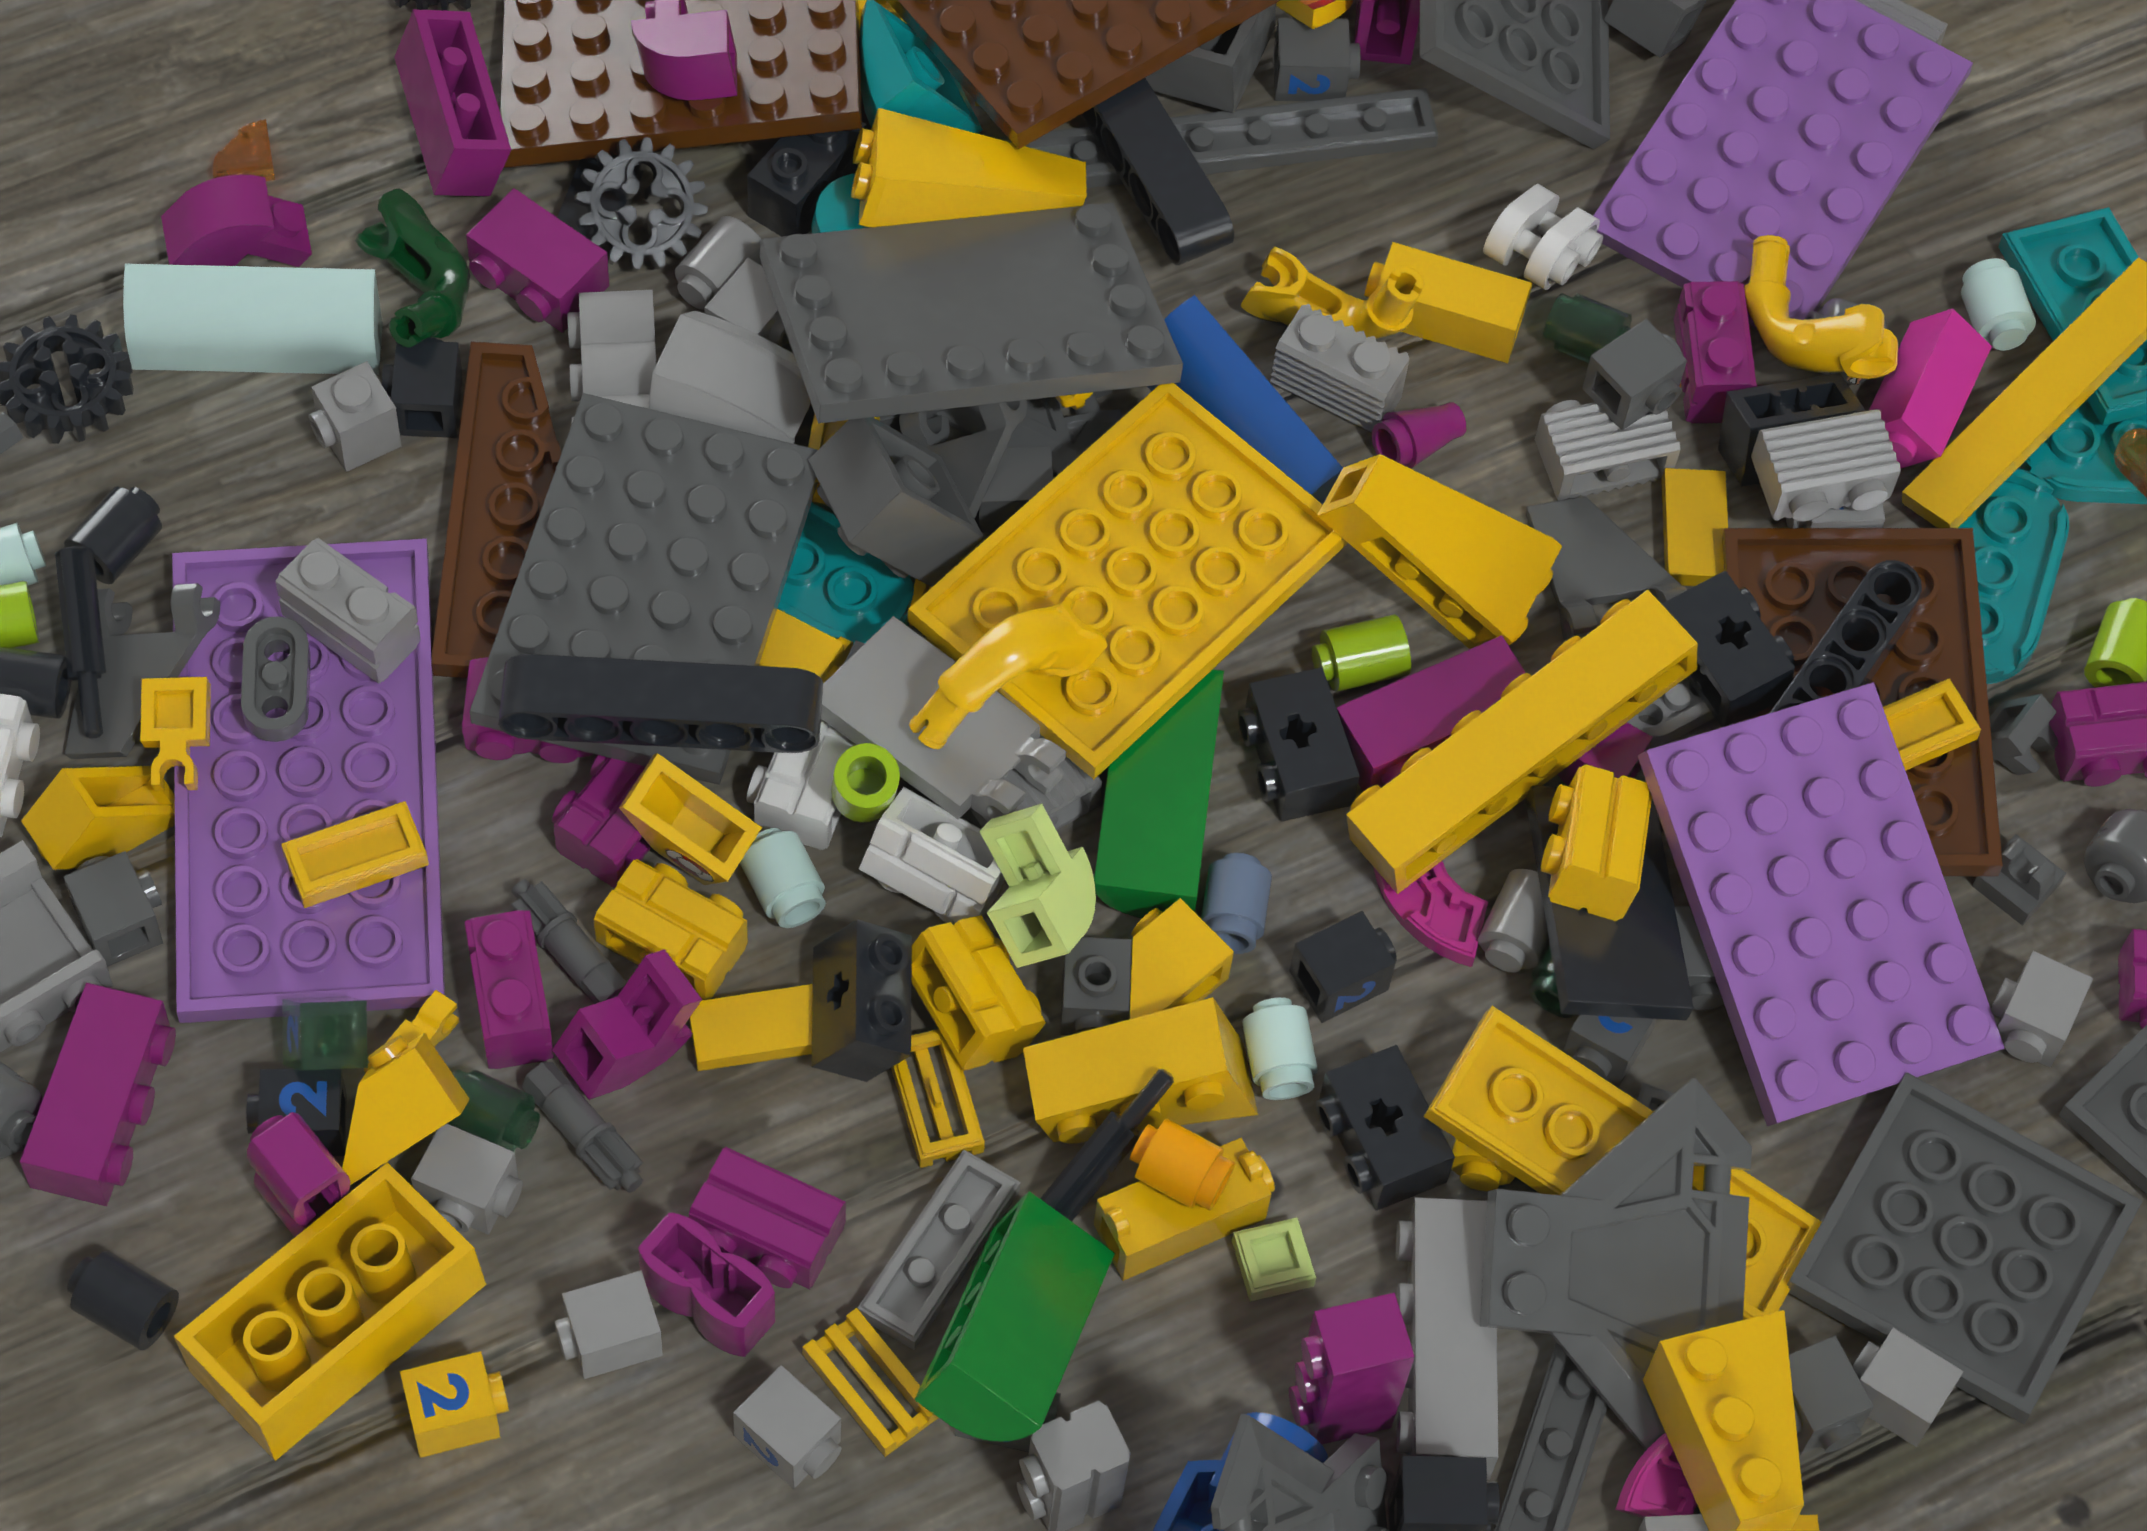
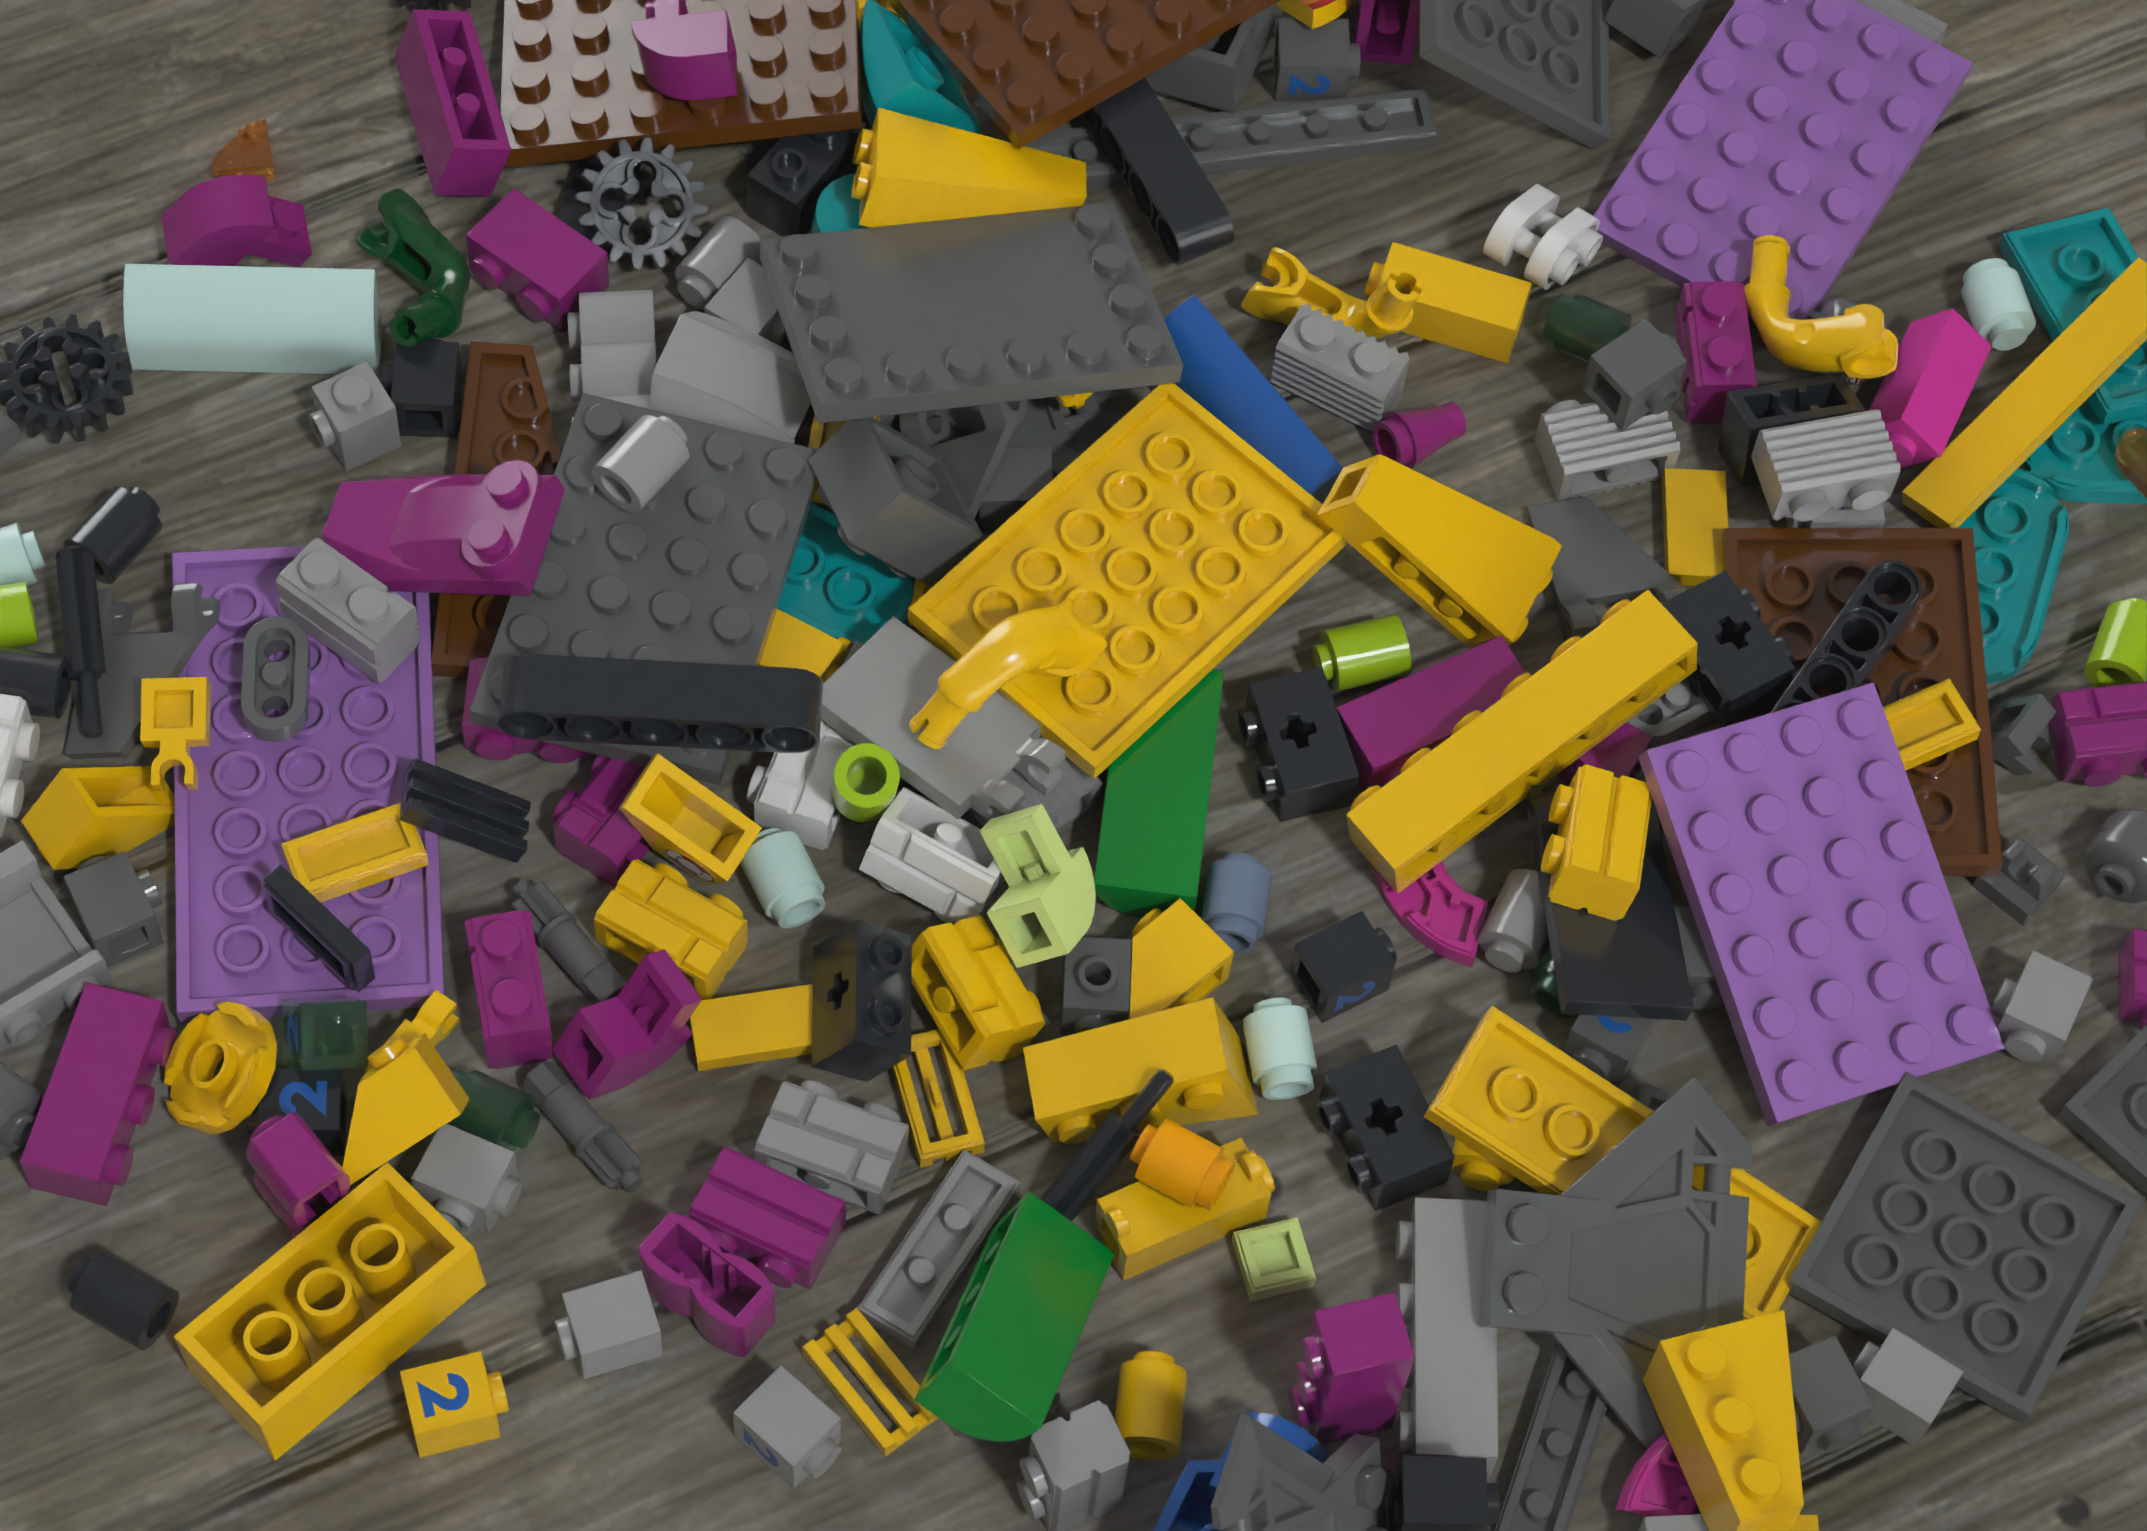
none -> yellow tile [164,1001,277,1135]
none -> black tile [263,864,375,993]
none -> magenta slope [322,460,565,596]
none -> black tile [399,758,531,863]
none -> light grey brick [592,415,689,513]
none -> light grey brick [754,1081,909,1215]
none -> yellow brick [1115,1351,1188,1461]

